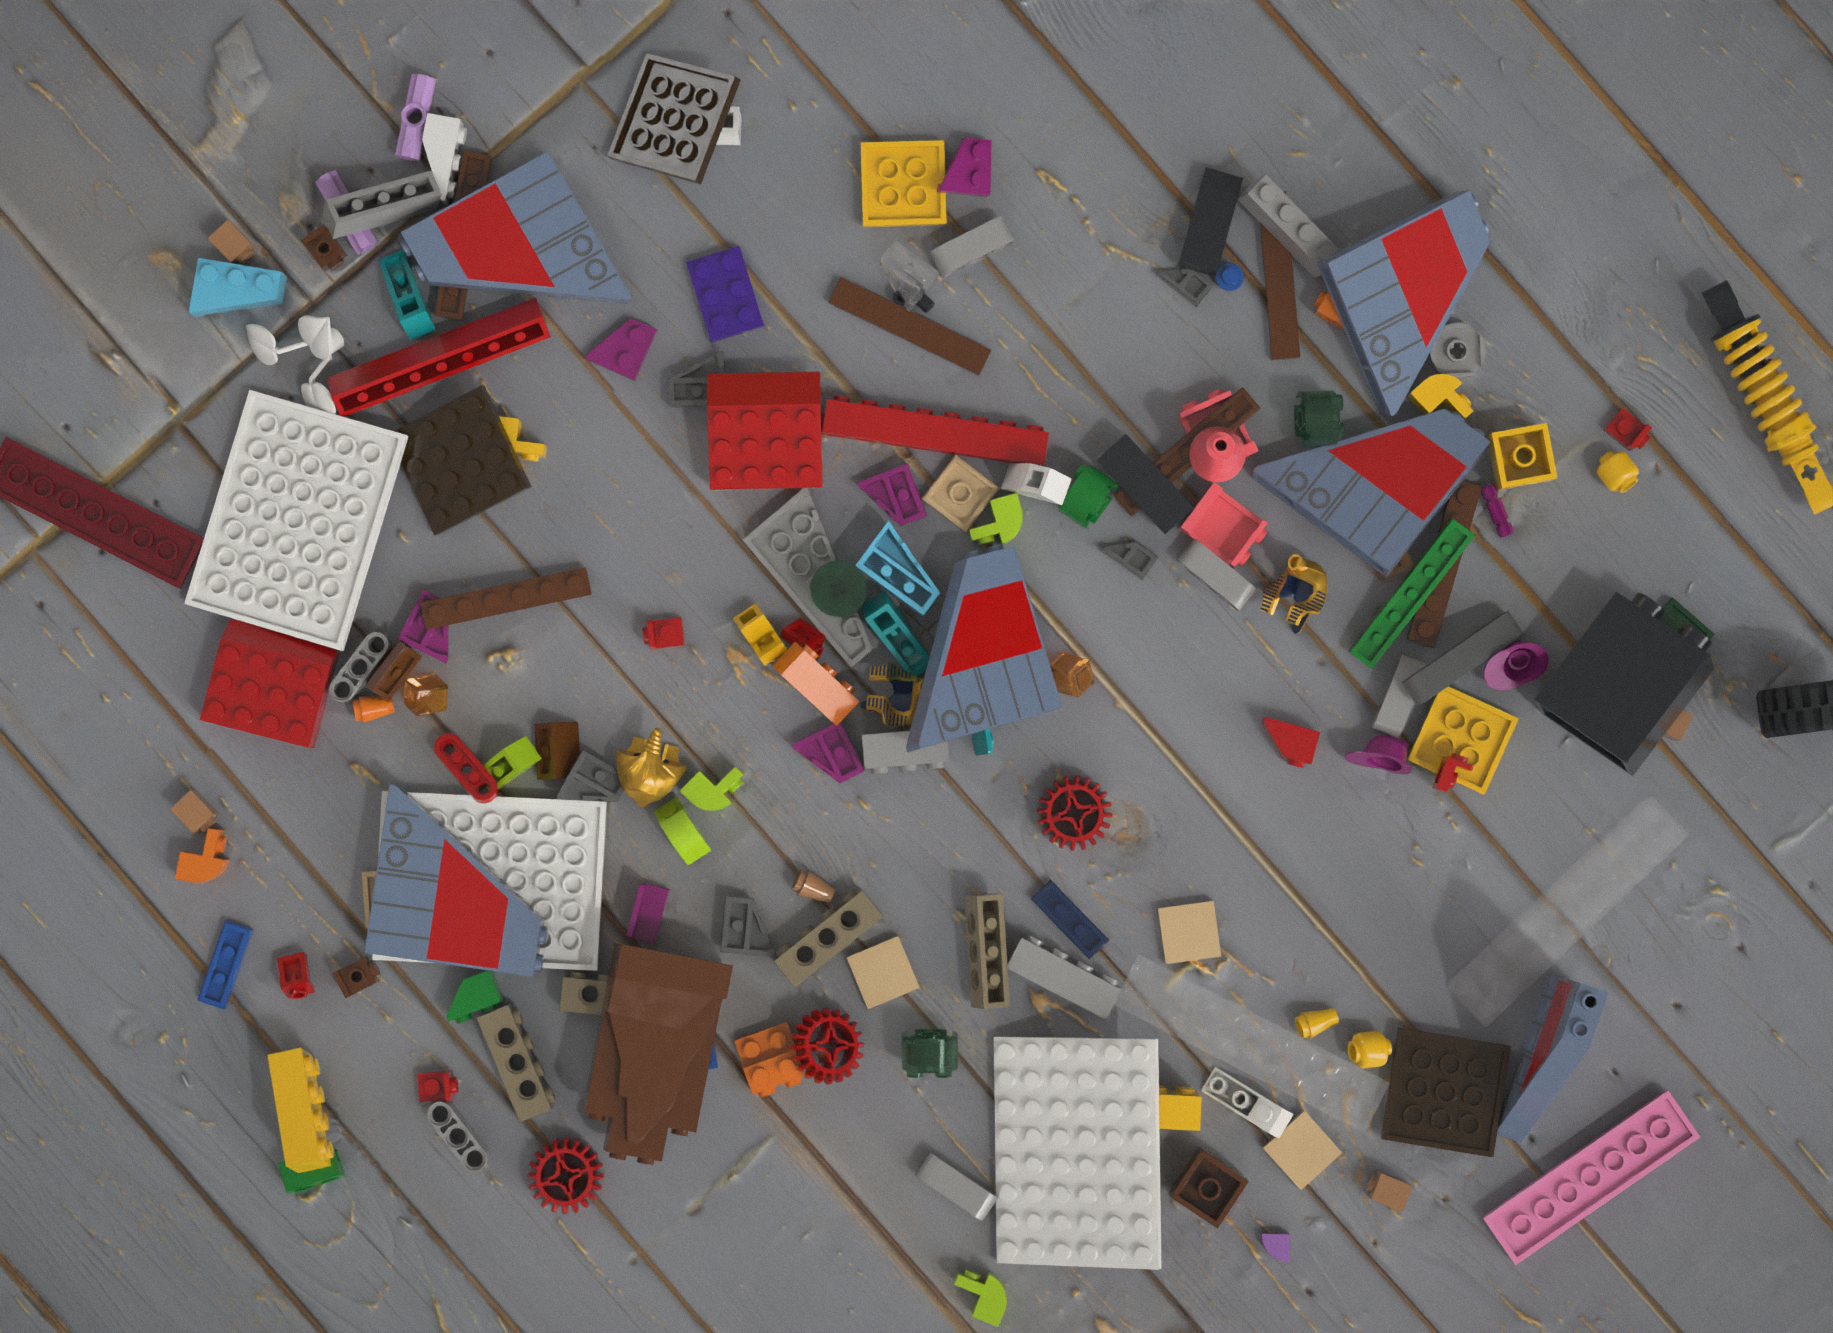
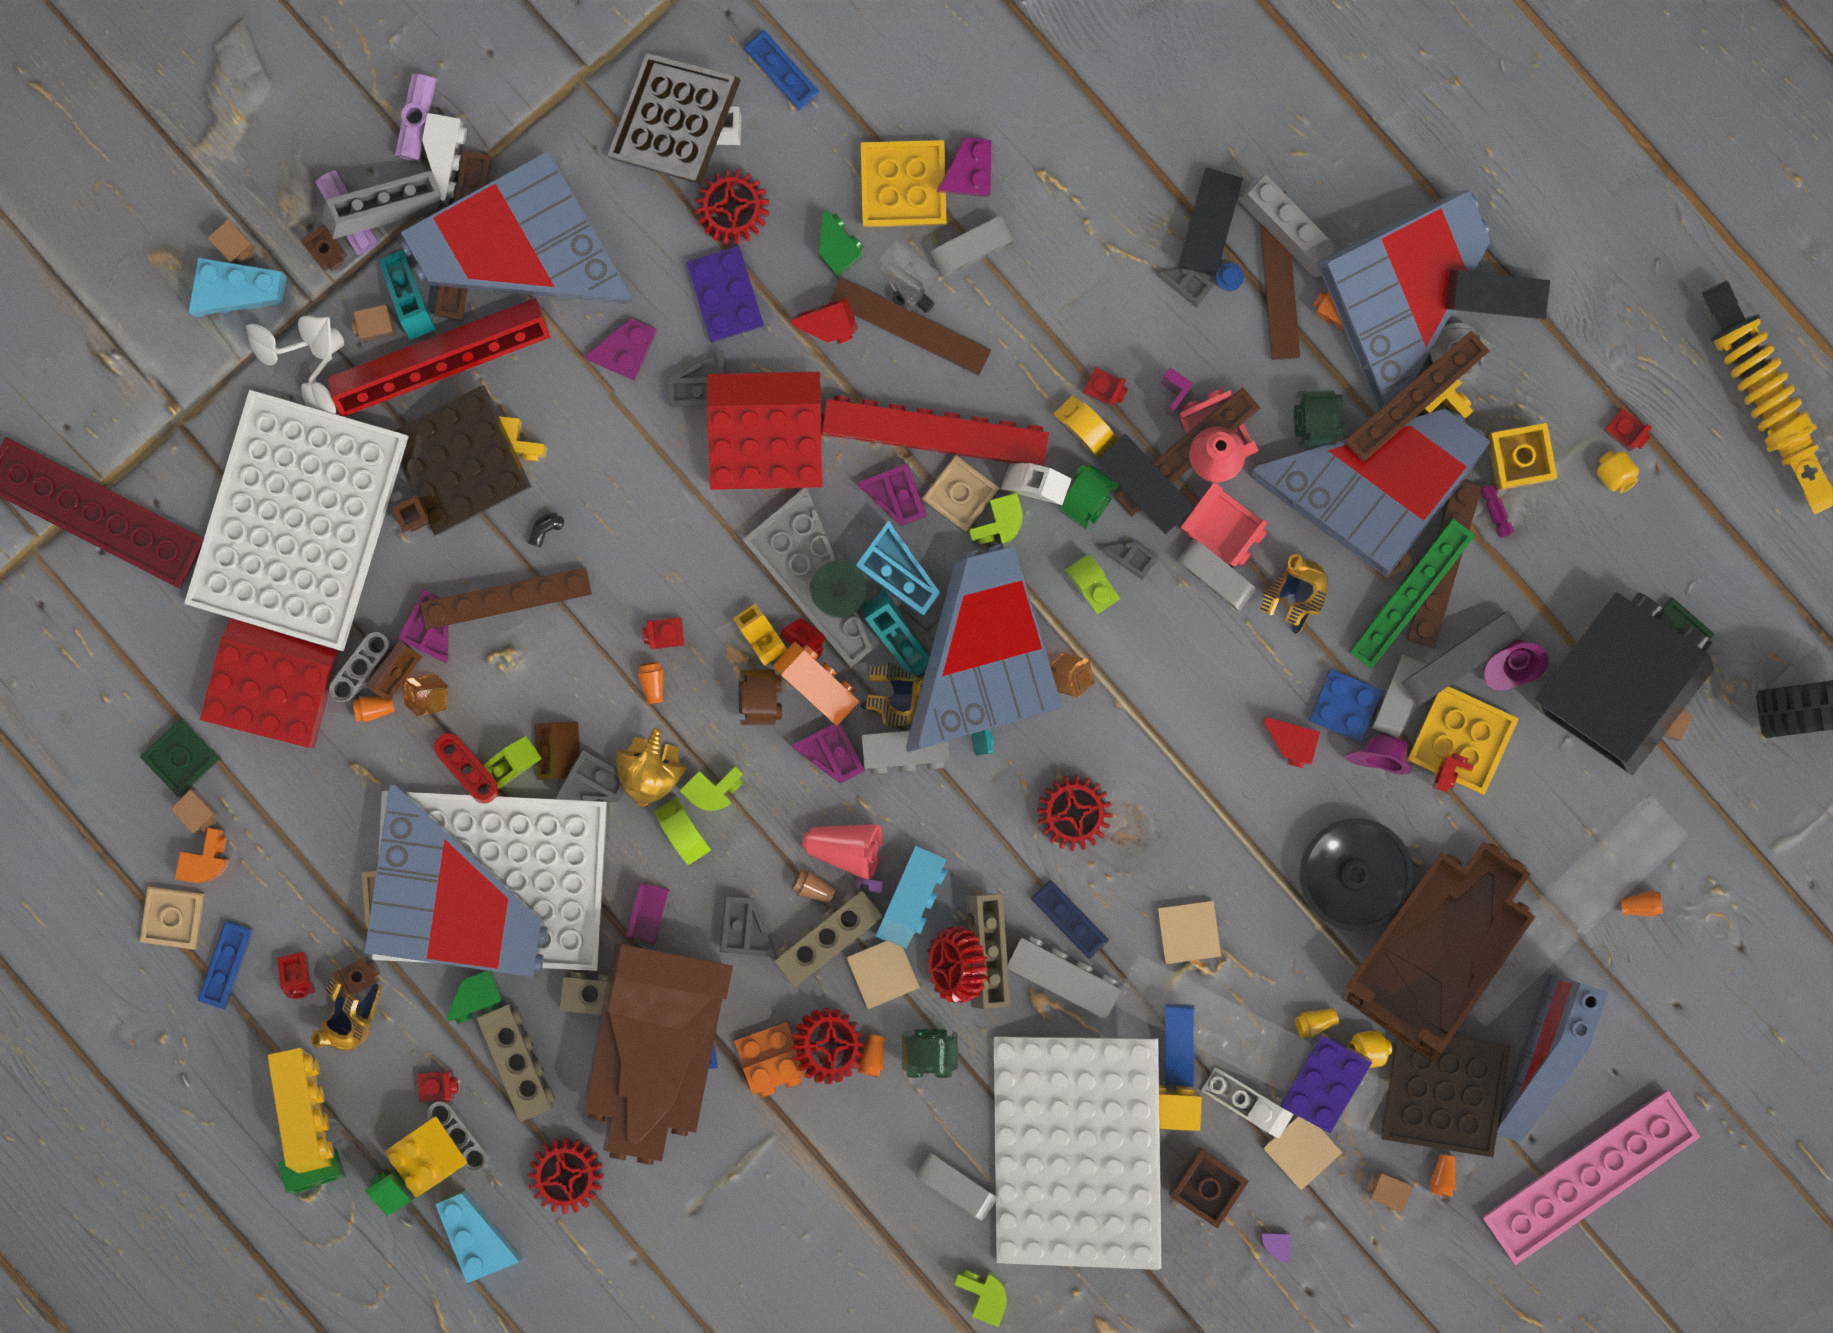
none -> tan tile [139,886,205,950]
none -> dark green tile [140,718,221,797]
none -> pearl gold piece [311,977,382,1051]
none -> medium nougat brick [351,304,396,343]
none -> green slope [365,1169,415,1216]
none -> yellow brick [384,1116,467,1198]
none -> reddish brown brick [391,495,430,533]
none -> medium azure wedge [435,1190,523,1283]
none -> black arm [528,513,564,548]
none -> orange cone [637,662,664,704]
none -> red gear [694,169,770,245]
none -> reddish brown brick [738,669,782,726]
none -> blue tile [743,30,820,111]
none -> red slope [790,297,858,344]
none -> coral cone [802,824,883,880]
none -> green slope [819,210,864,278]
none -> medium lavender tile [855,877,884,893]
none -> orange cone [858,1034,885,1077]
none -> medium azure wedge [876,845,947,950]
none -> red gear [926,926,989,1003]
none -> yellow brick [1053,395,1118,458]
none -> lime brick [1064,553,1120,615]
none -> red bracket [1083,367,1128,408]
none -> magenta panel [1160,367,1193,416]
none -> blue tile [1165,1003,1195,1087]
none -> dark purple plate [1281,1032,1372,1133]
none -> black dish [1299,818,1413,931]
none -> blue plate [1309,669,1383,742]
none -> reddish brown panel [1341,841,1536,1063]
none -> reddish brown plate [1344,331,1490,463]
none -> orange cone [1428,1154,1456,1197]
none -> black piece [1446,270,1550,319]
none -> orange cone [1620,889,1663,917]

